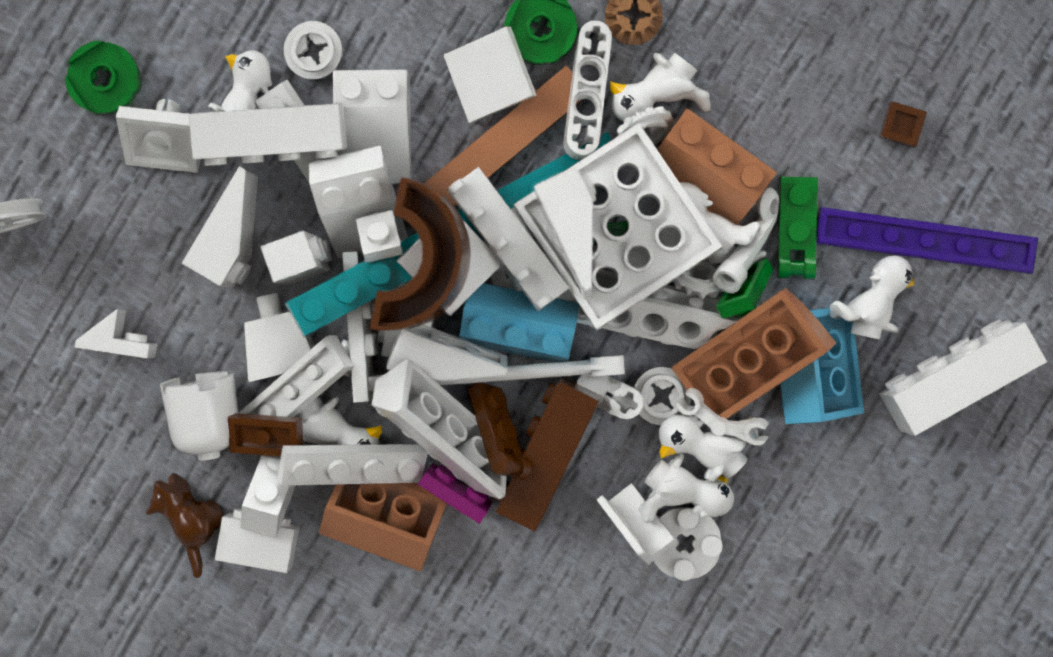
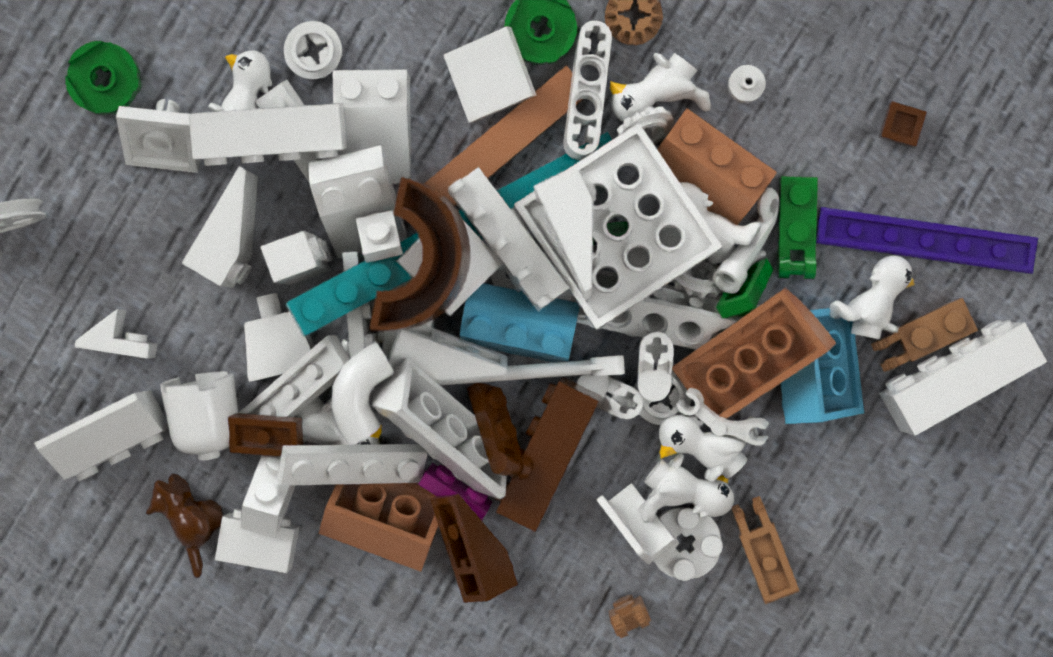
none -> white slope [34,390,169,482]
none -> white cylinder [331,342,395,445]
none -> reddish brown slope [430,494,518,603]
none -> medium nougat hinge [608,594,651,639]
none -> white piece [637,331,674,402]
none -> white tile [728,65,766,103]
none -> medium nougat hinge [731,496,800,604]
none -> medium nougat hinge [871,298,978,372]

